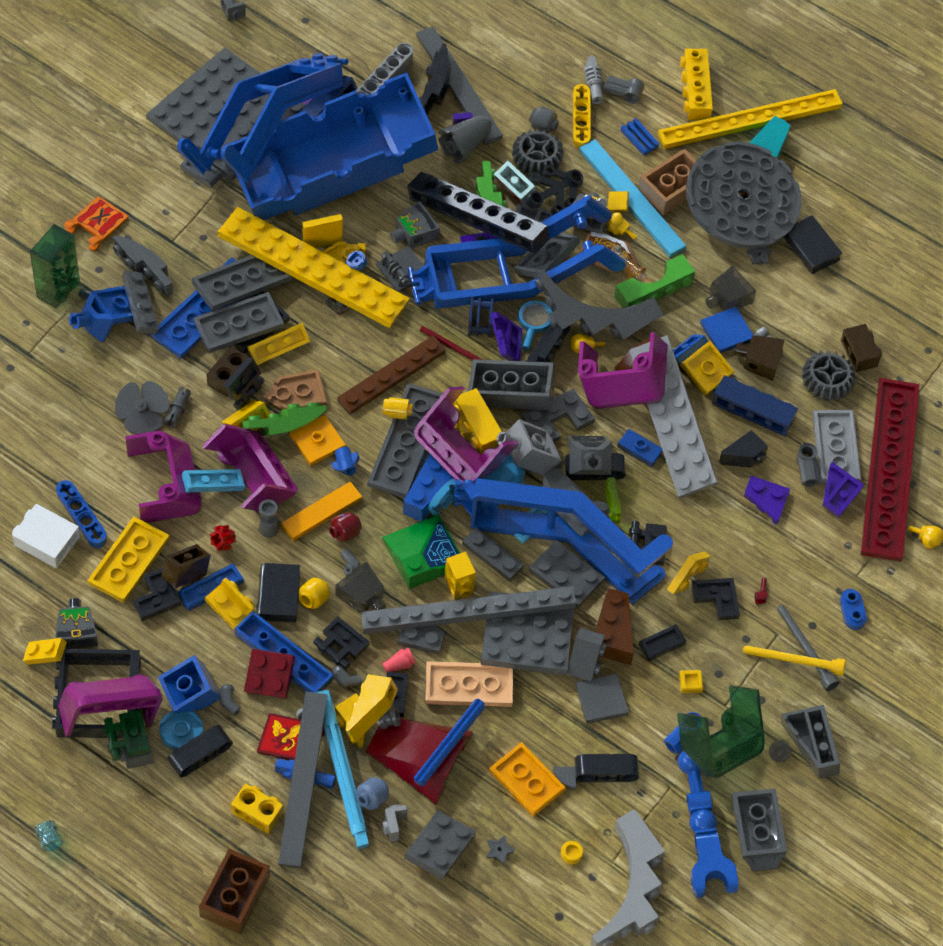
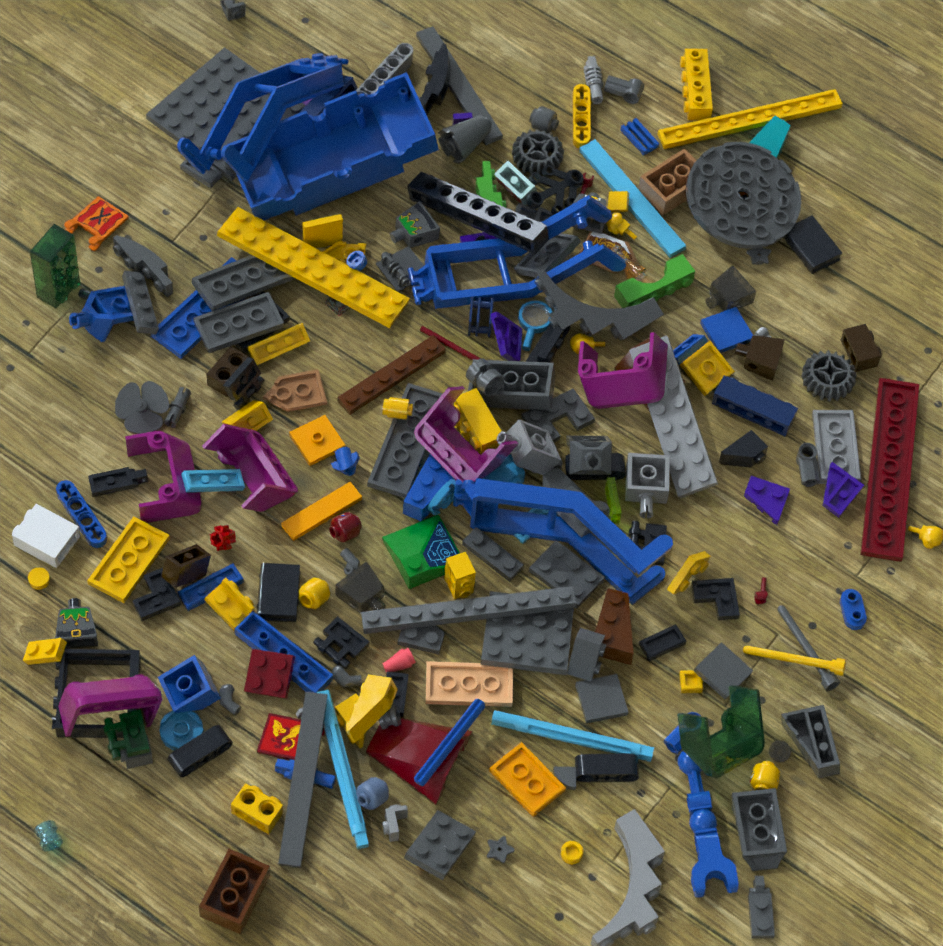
bright green slope [242,402,327,436] -> none
dark grey piece [259,499,279,538] -> none
blue plate [617,429,663,467] -> none
none -> yellow tile [28,567,50,590]
none -> black hinge [88,467,148,497]
none -> dark grey wheel [466,359,505,397]
none -> medium azure piece [491,710,654,762]
none -> dark red hand [580,173,594,194]
none -> light grey brick [625,453,670,519]
none -> dark grey tile [693,642,753,700]
none -> dark grey hinge [748,876,775,939]
none -> yellow head [750,761,781,791]

